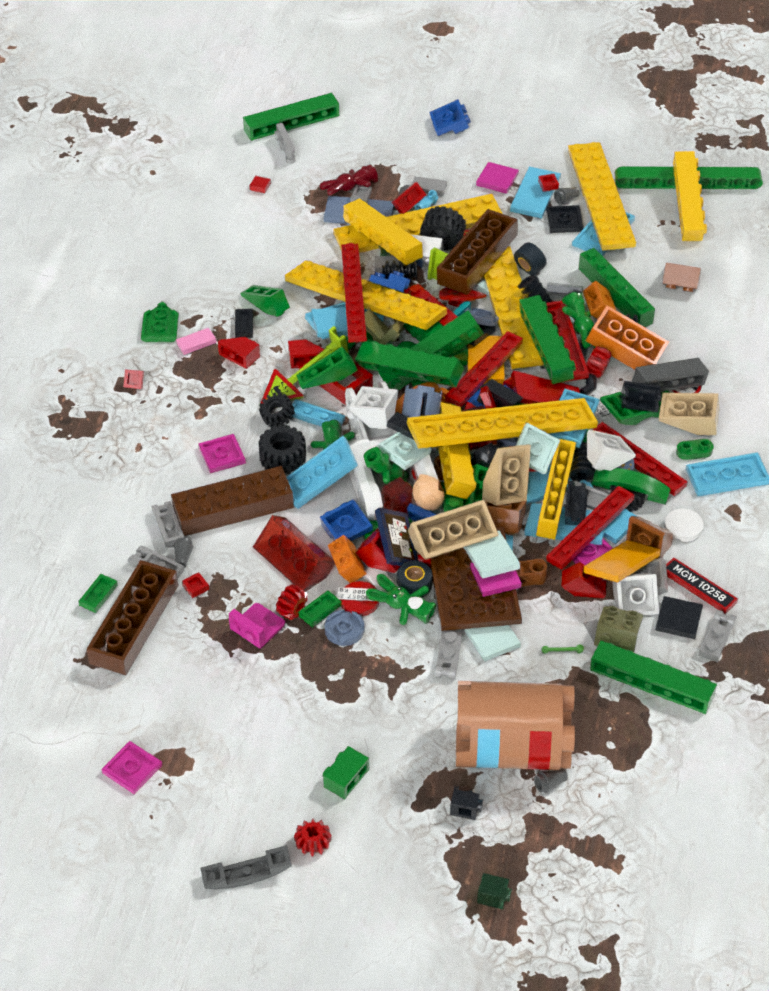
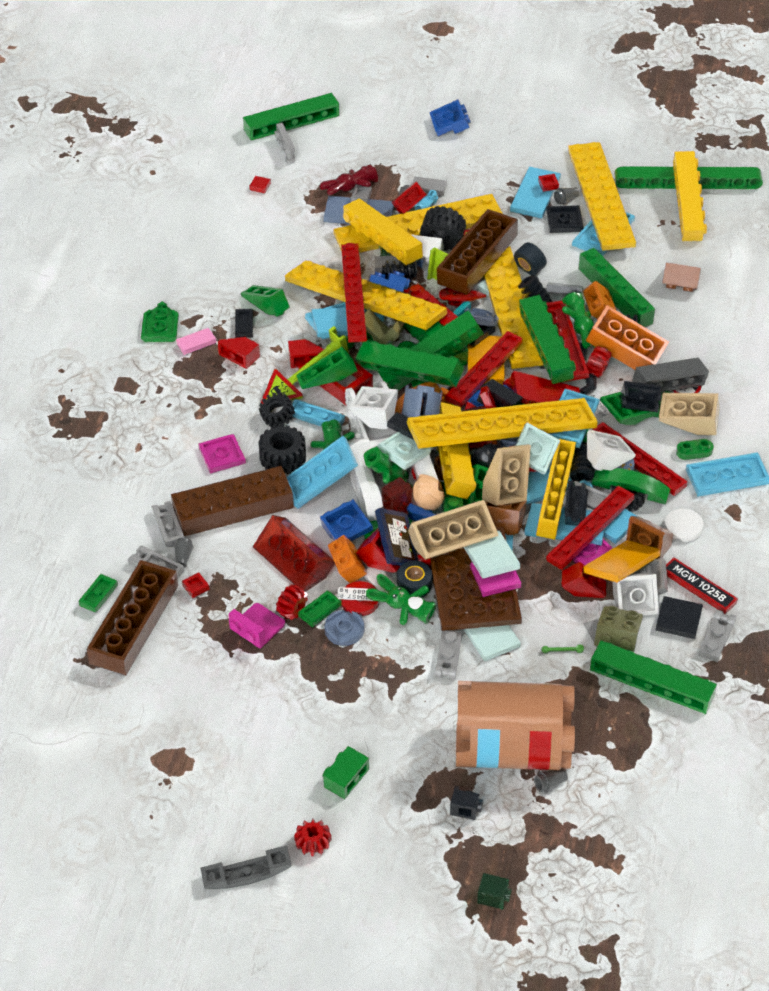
dark pink tile [101,741,162,795] -> none
plate [123,369,144,389] -> none
dark pink tile [476,162,519,194] -> none
dark orange piece [516,559,547,587] -> none

